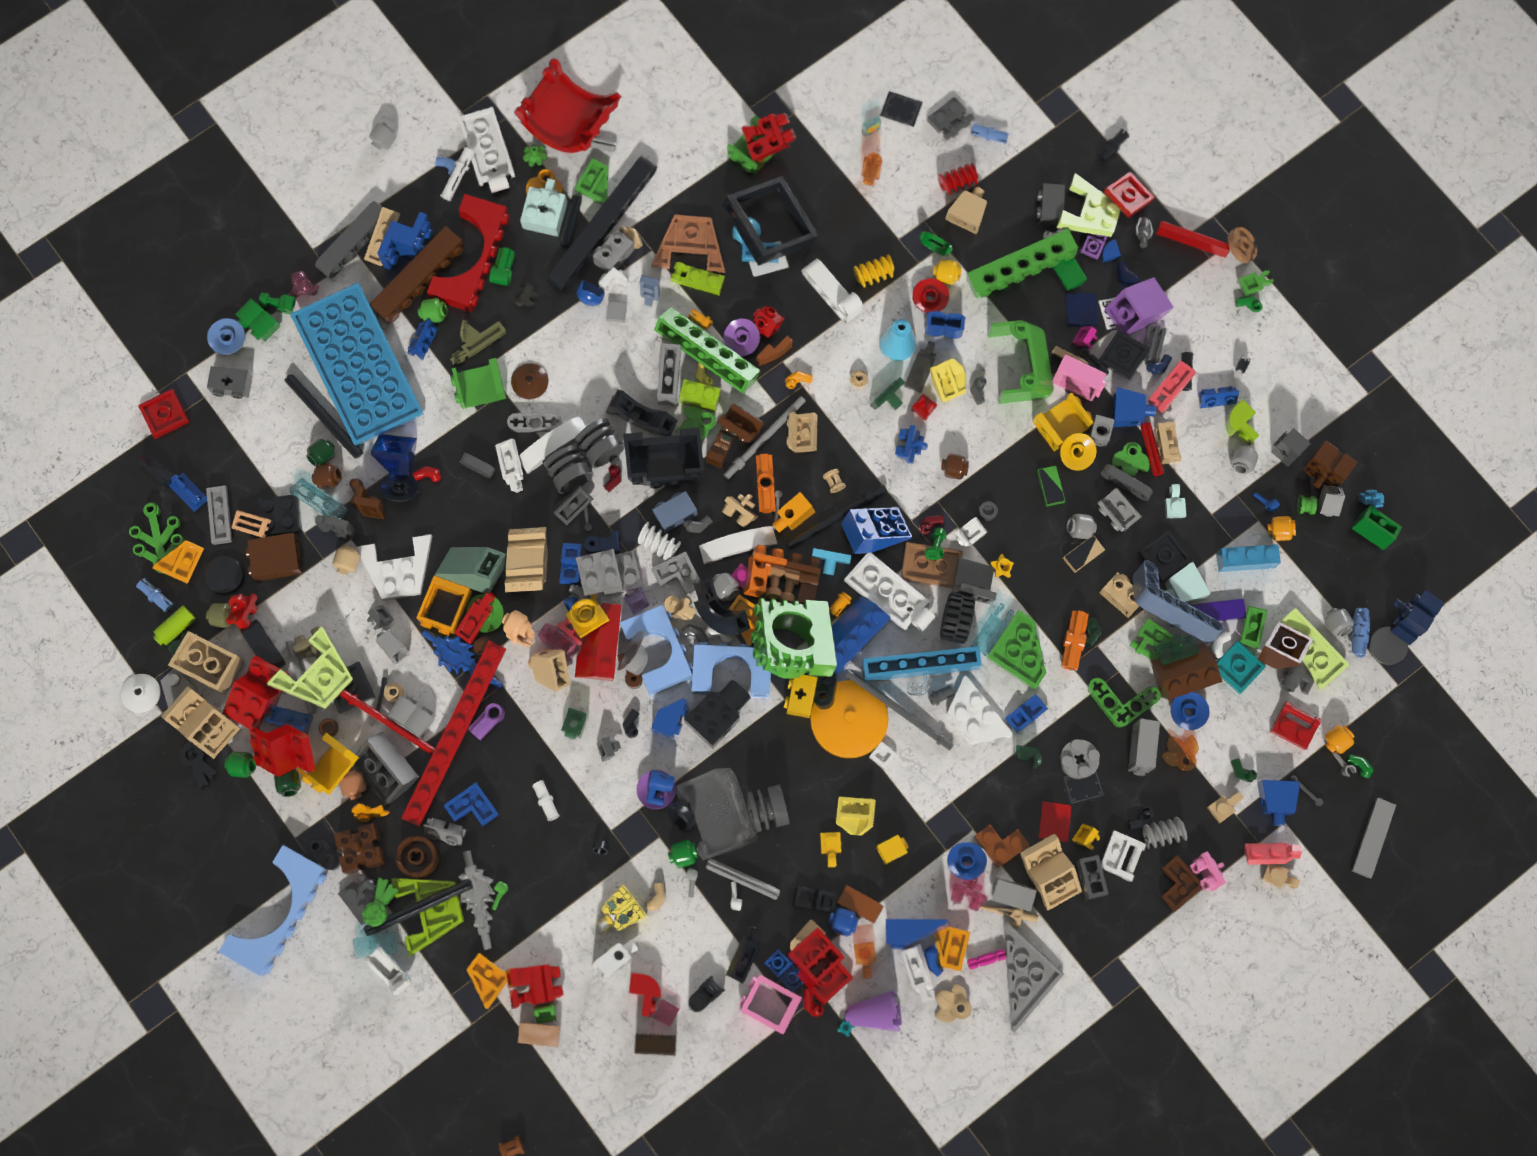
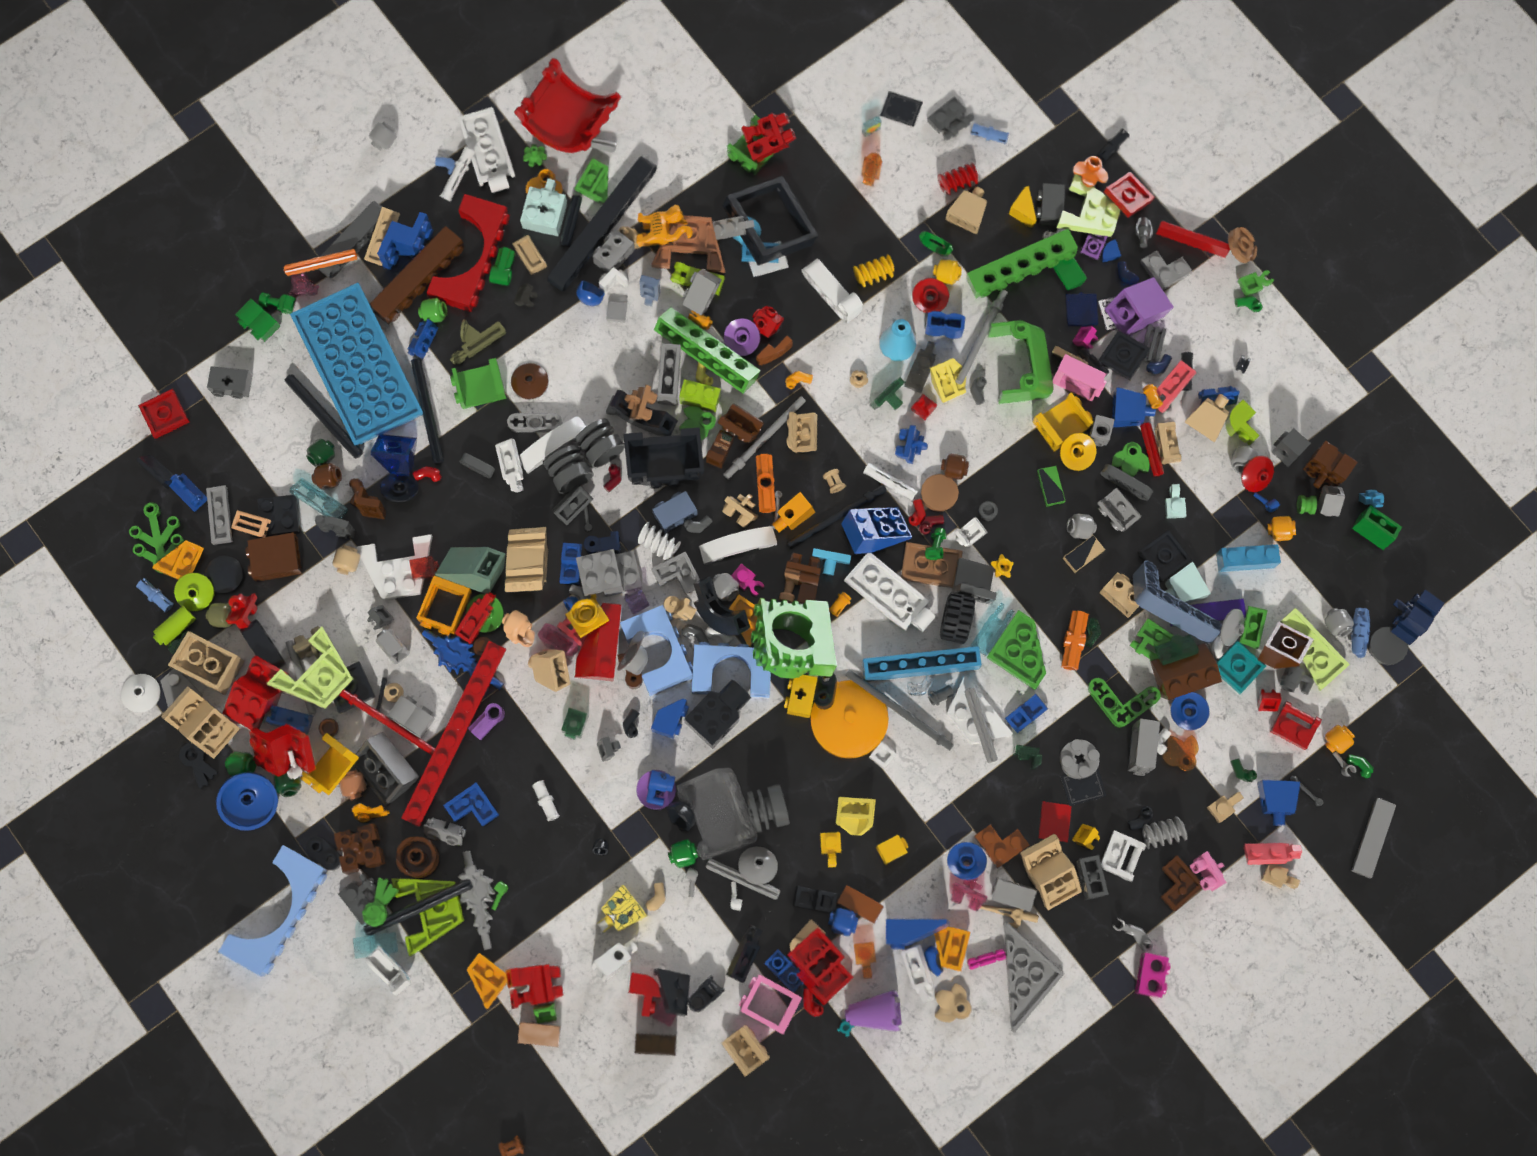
medium blue dish [207,319,245,355] -> none
orange hips [743,545,787,599] -> none
blue slope [832,596,891,677] -> none
none -> lime dish [174,573,214,611]
none -> blue dish [216,772,278,830]
none -> orange axle [284,249,357,276]
none -> white hand [287,750,302,779]
none -> clear red bracket [409,556,439,580]
none -> black axle [411,358,444,464]
none -> tan tile [512,235,547,275]
none -> medium nougat hips [624,385,657,421]
none -> light orange animal [636,205,693,247]
none -> black wing [654,968,690,1017]
none -> light grey brick [682,269,722,315]
none -> light grey hinge [713,216,754,240]
none -> tan bracket [721,1025,769,1076]
none -> light grey dish [738,847,778,885]
none -> white pin [864,463,918,501]
none -> red arm [908,499,926,526]
none -> medium nougat tile [920,474,959,512]
none -> light grey bar [955,289,1008,385]
none -> light grey axle [964,687,998,763]
none -> yellow slope [1009,186,1036,228]
none -> orange plate [1073,156,1108,187]
none -> light grey arm [1112,918,1153,952]
none -> dark pink brick [1135,953,1171,998]
none -> light grey plate [1141,251,1192,290]
none -> light orange pin [1143,384,1163,409]
none -> white arm [1157,728,1171,755]
none -> tan torso [1185,394,1230,442]
none -> light grey dish [1220,609,1244,646]
none -> red dish [1241,456,1274,492]
none -> red tile [1257,689,1282,711]

